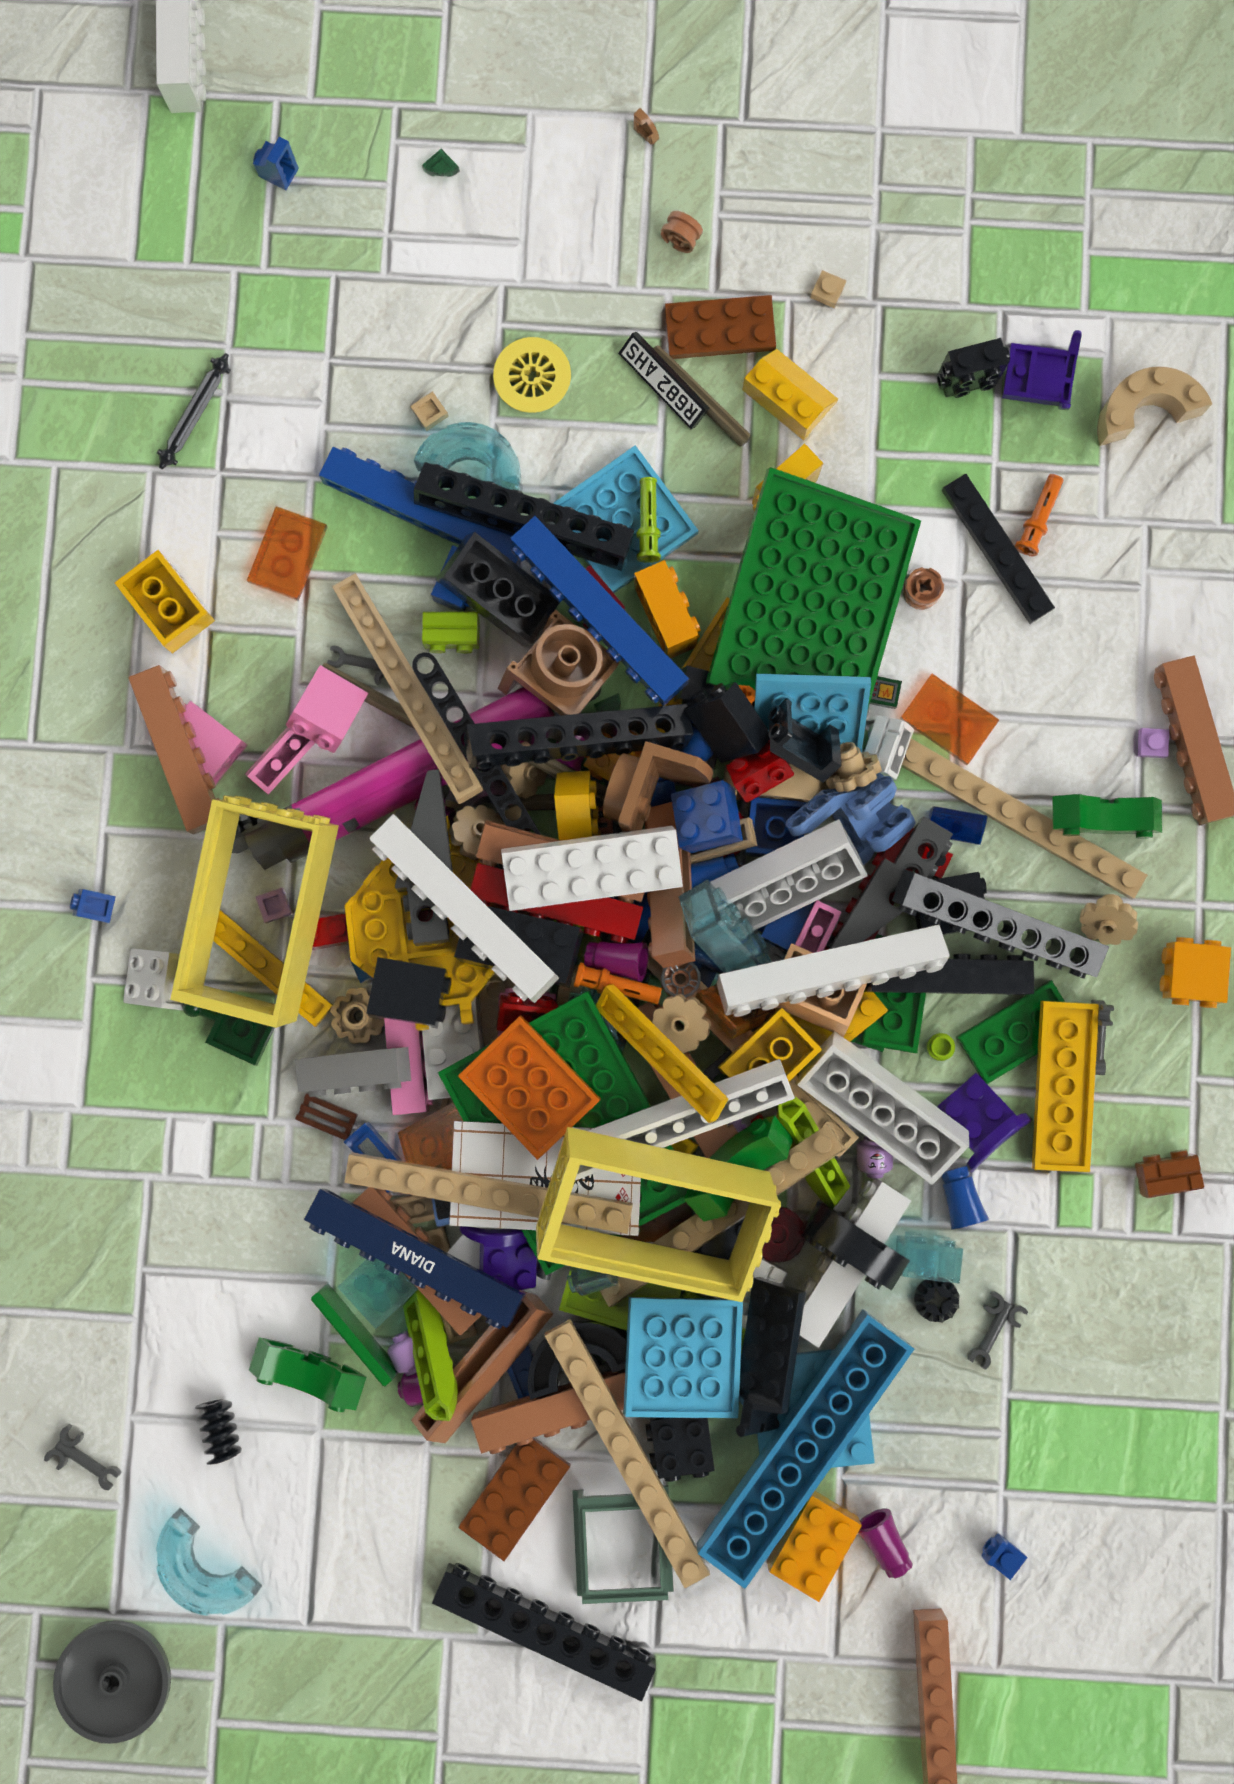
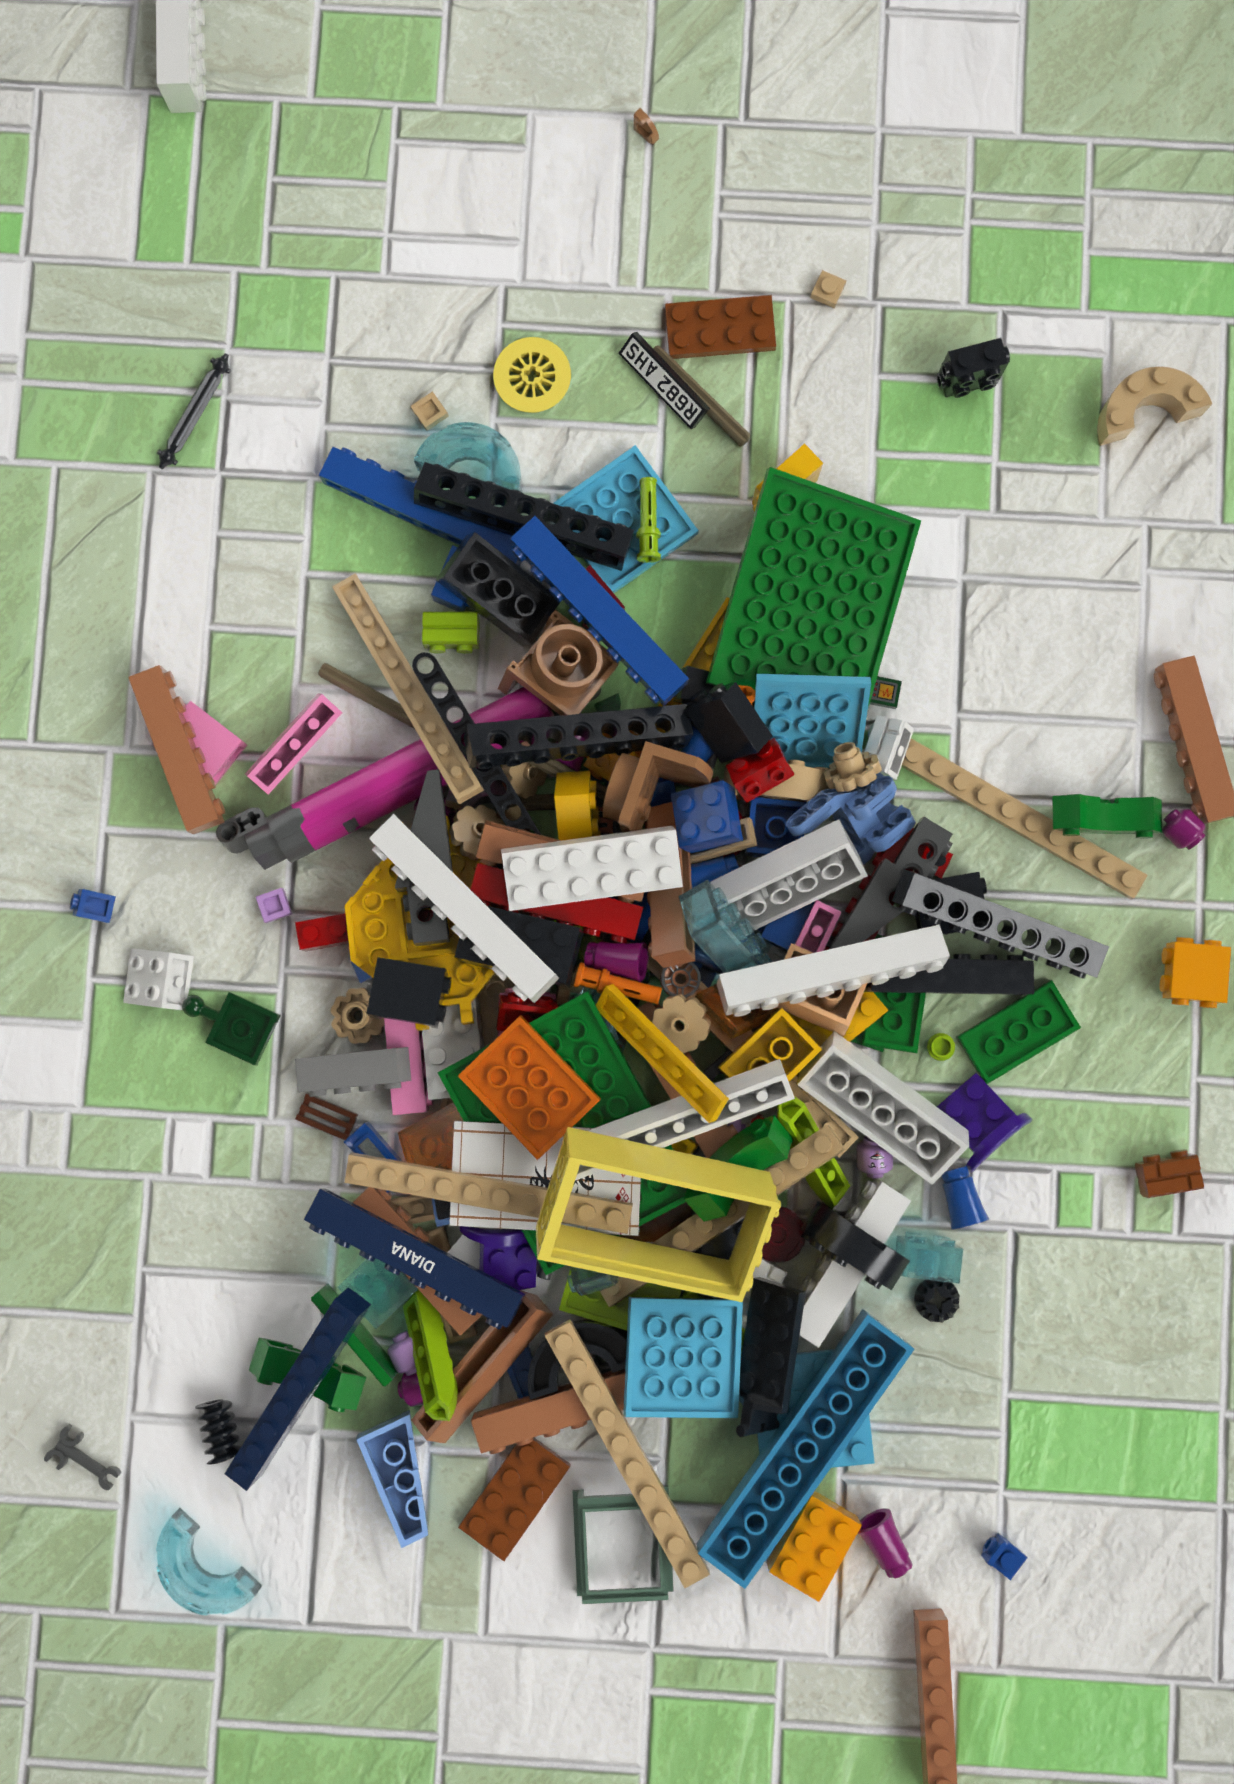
dark grey dish [53,1620,171,1744] -> none
yellow brick [115,550,215,654] -> none
light yellow door [170,795,339,1028] -> none
yellow plate [213,909,333,1027] -> none
clear orange tile [247,506,327,601] -> none
blue arch [253,137,299,191] -> none
bright pink panel [286,665,368,753] -> none
dark grey bar [327,646,391,688] -> none
clear green tile [422,148,460,177] -> none
black brick [432,1563,656,1702] -> none
light orange brick [634,560,701,659] -> none
black brick [645,1417,715,1482] -> none
nougat wheel [660,211,703,253] -> none
yellow slope [742,349,838,440] -> none
black panel [768,699,842,783] -> none
clear orange tile [900,673,999,765] -> none
nougat wheel [903,567,944,610] -> none
clear blue slope [929,806,988,845] -> none
black plate [942,474,1055,624] -> none
dark grey bar [968,1291,1028,1370] -> none
dark purple piece [1002,330,1082,411] -> none
orange pin [1015,474,1064,556] -> none
yellow plate [1031,1001,1099,1172] -> none
tan plant [1080,894,1138,945] -> none
dark grey bar [1091,1000,1114,1075] -> none
lavender plate [1138,728,1169,758] -> none
none -> dark blue brick [224,1287,371,1491]
none -> light blue wedge [356,1410,428,1548]
none -> magenta head [1162,809,1205,850]

